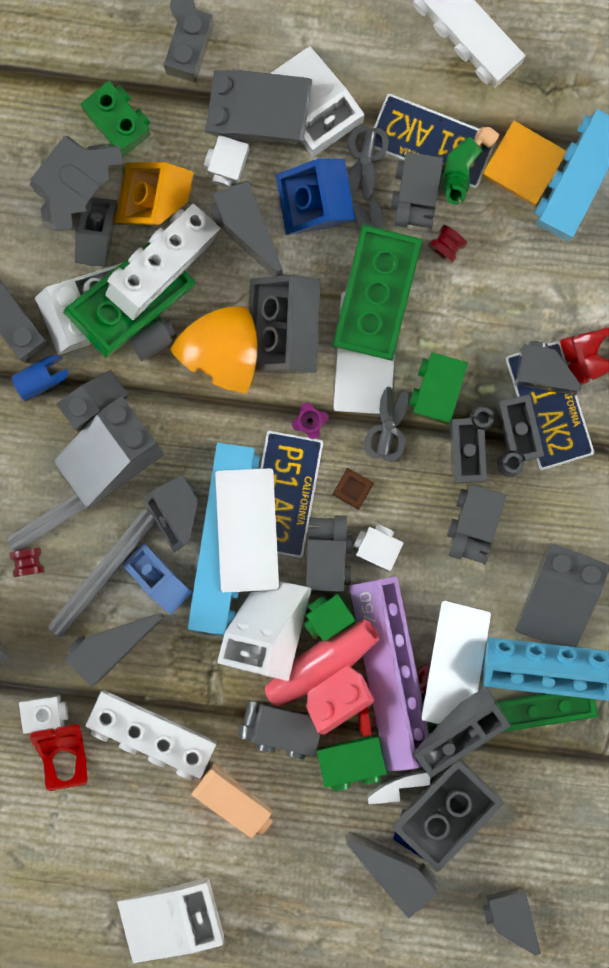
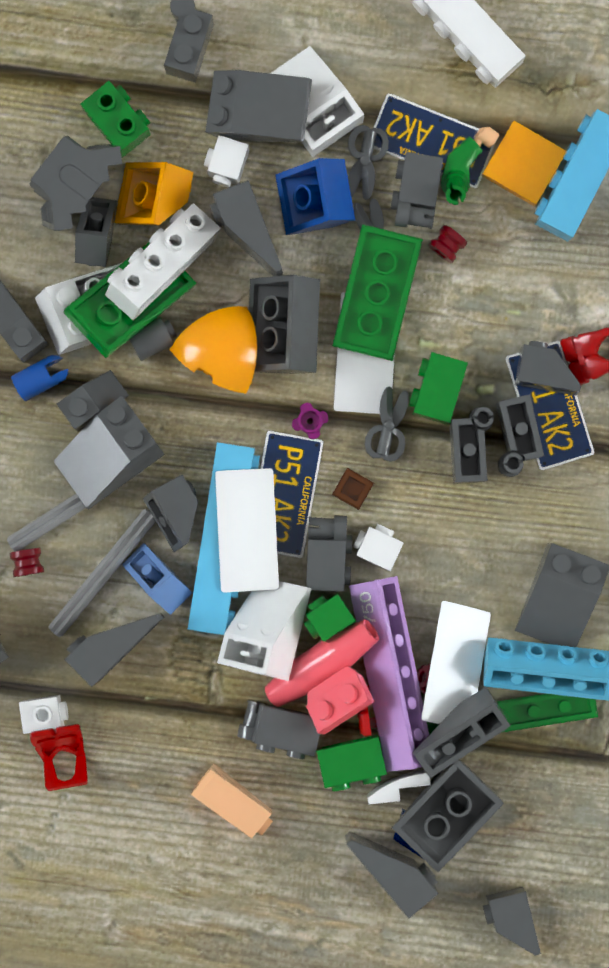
white brick [85,690,217,781] -> none
white slope [117,877,224,963] -> none
dark grey hinge [447,484,507,565] -> none

